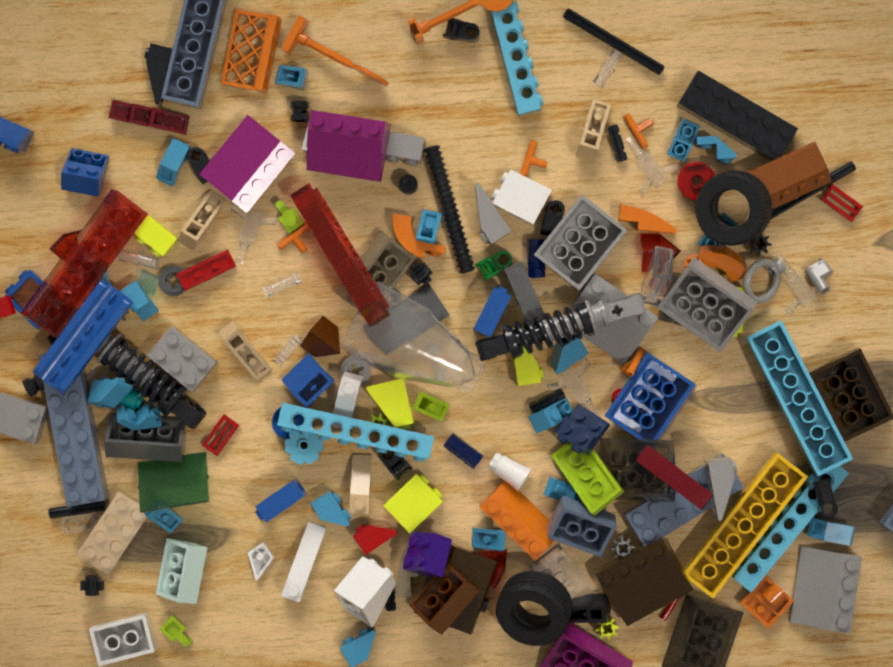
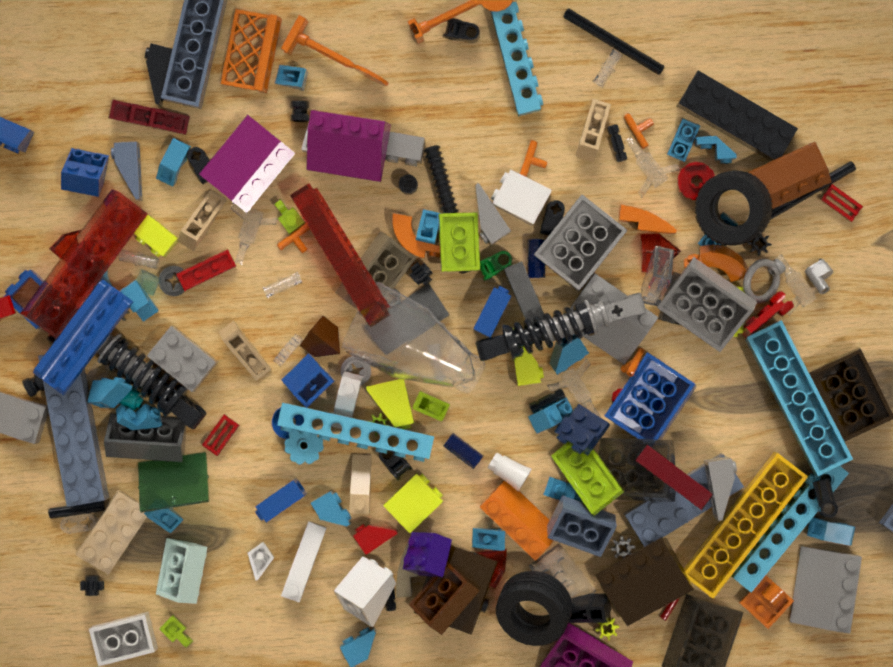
none -> sand blue slope [111,142,143,201]
none -> lime plate [438,212,480,272]
none -> red plate [741,291,794,339]

